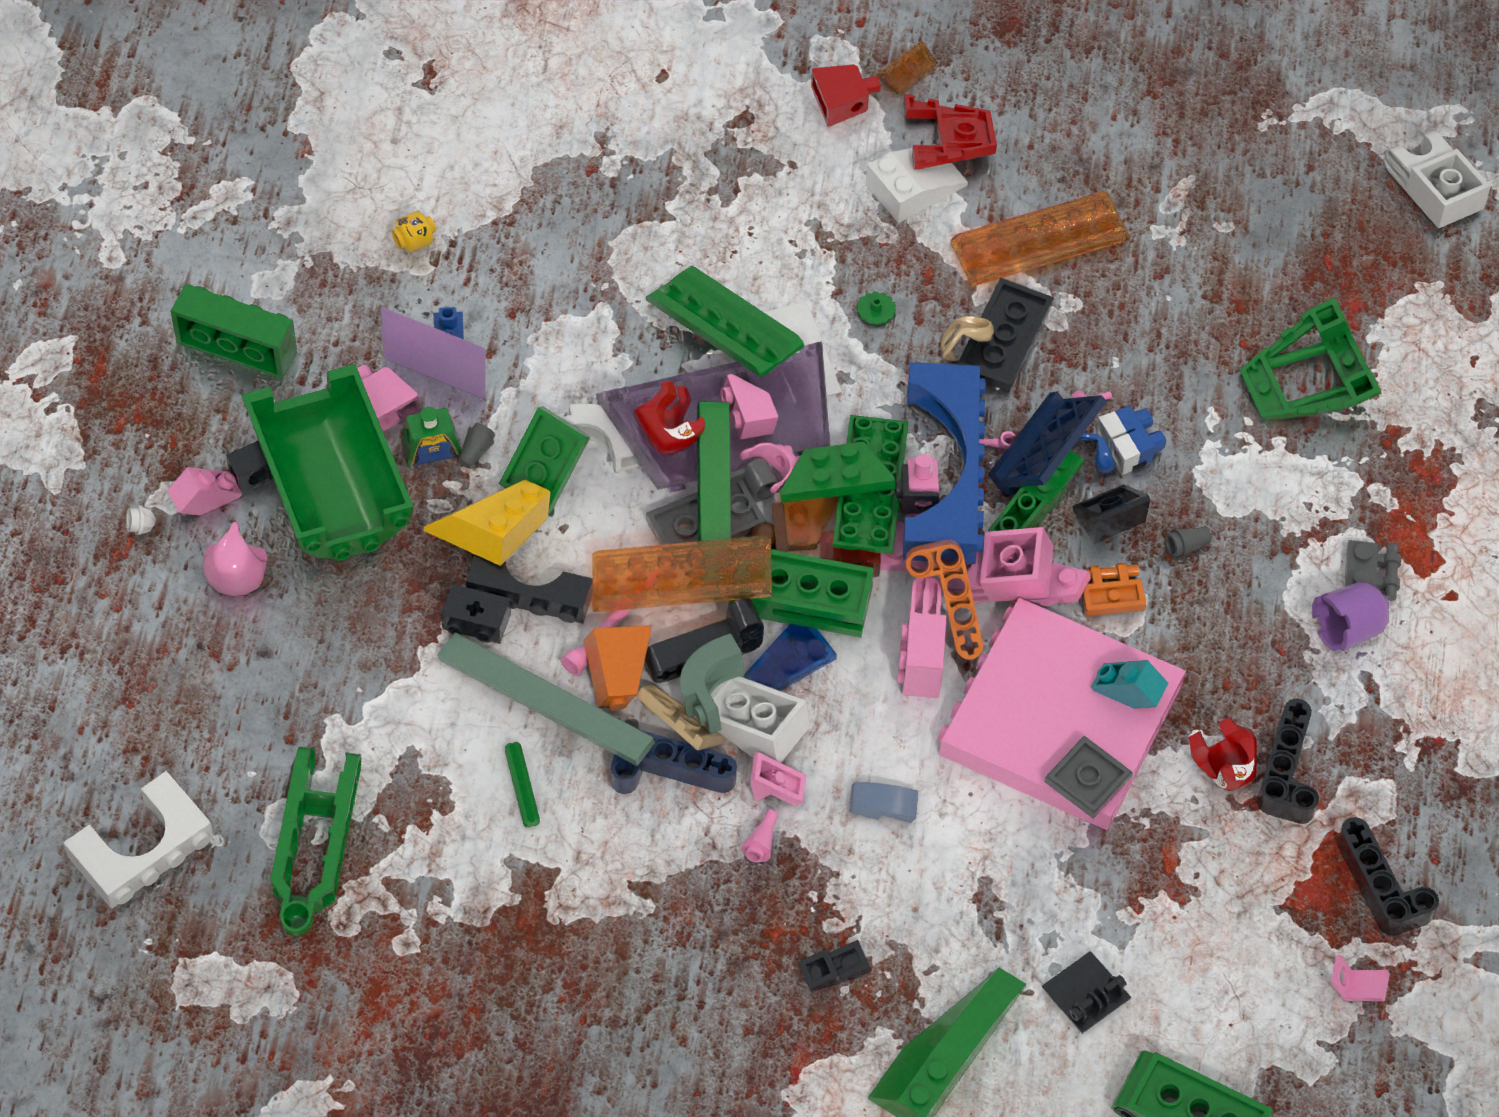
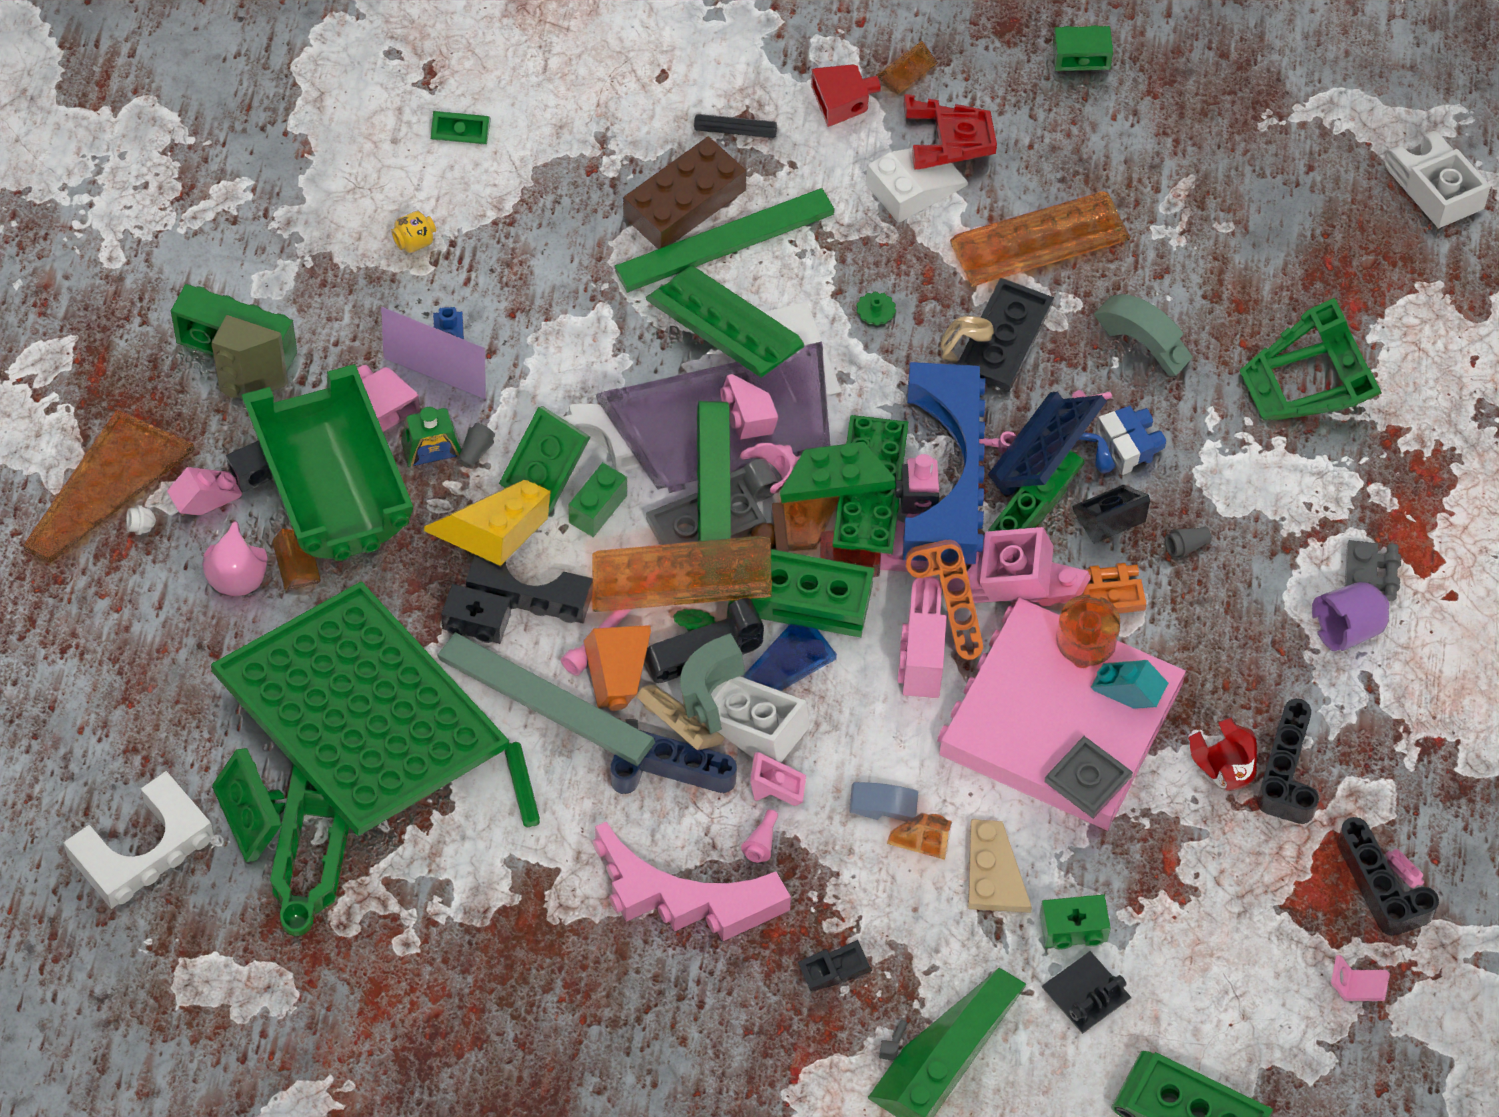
red piece [633,381,705,455] -> none
none -> clear orange wing [23,409,195,563]
none -> green plate [211,581,509,836]
none -> olive slope [212,315,288,399]
none -> green plate [212,748,285,862]
none -> clear orange slope [273,528,321,590]
none -> green slope [430,111,491,145]
none -> green brick [568,462,627,538]
none -> bright pink arch [592,822,791,941]
none -> green tile [615,188,835,293]
none -> reddish brown brick [623,136,747,249]
none -> green piece [673,609,715,632]
none -> black axle [694,114,777,138]
none -> dark grey hand [879,1020,908,1061]
none -> clear orange wing [887,813,952,860]
none -> tan wing [968,819,1032,913]
none -> green brick [1039,894,1111,950]
none -> green brick [1052,25,1113,71]
none -> clear orange brick [1056,595,1120,668]
none -> sand green arch [1094,294,1193,377]
none -> bright pink axle [1385,849,1424,888]

